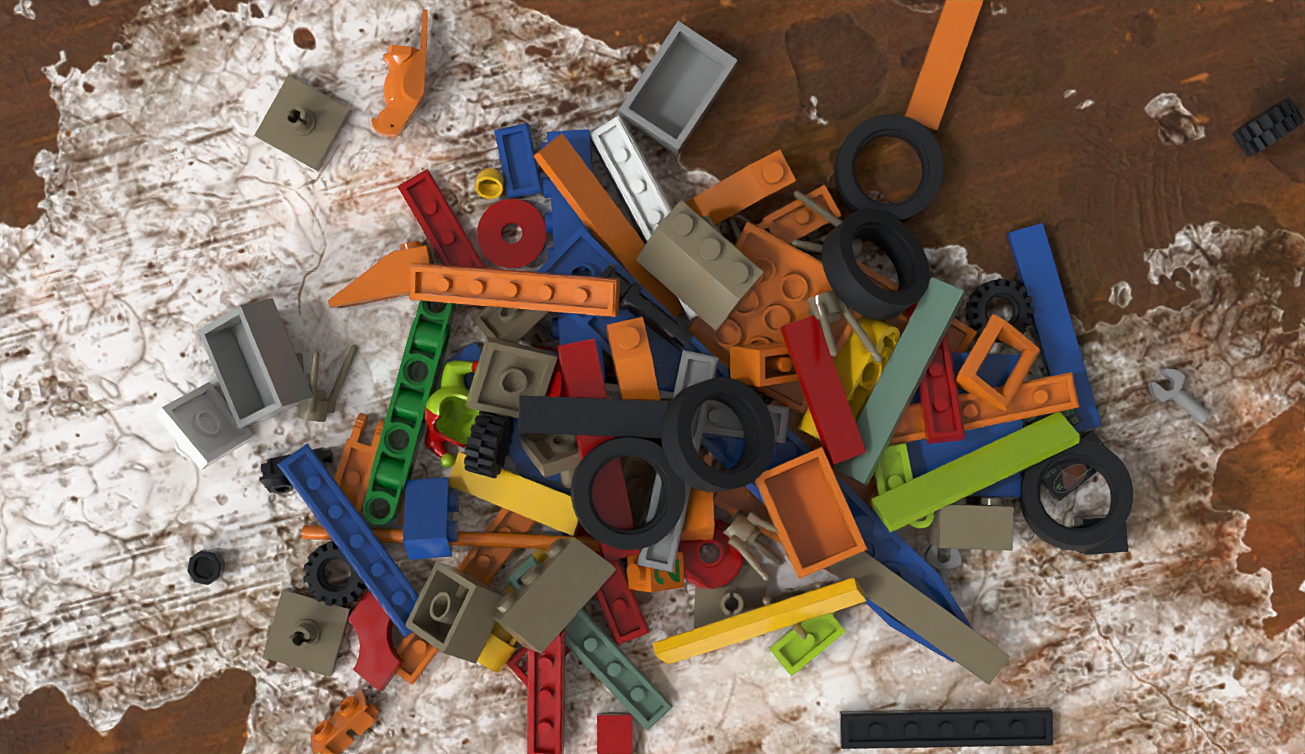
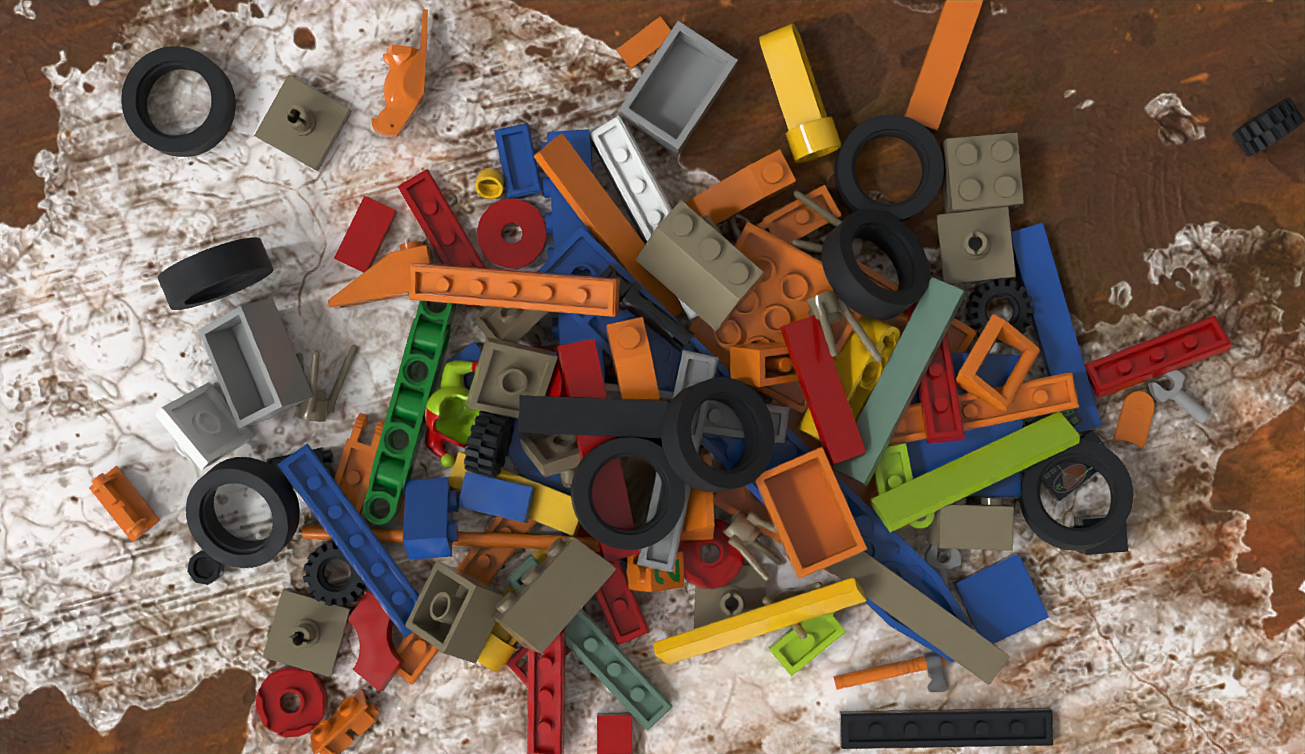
none -> orange hinge [89,466,161,543]
none -> black tyre [121,46,236,157]
none -> black tyre [158,237,274,310]
none -> black tyre [186,457,300,568]
none -> red tile [256,666,328,738]
none -> red tile [334,195,398,273]
none -> blue tile [458,472,536,523]
none -> orange window [616,16,671,69]
none -> yellow beam [759,23,842,163]
none -> orange piece [833,651,948,692]
none -> dark tan tile [937,207,1016,285]
none -> dark tan brick [939,133,1024,214]
none -> blue tile [953,553,1049,644]
none -> red tile [1084,315,1232,399]
none -> orange piece [1113,391,1155,449]

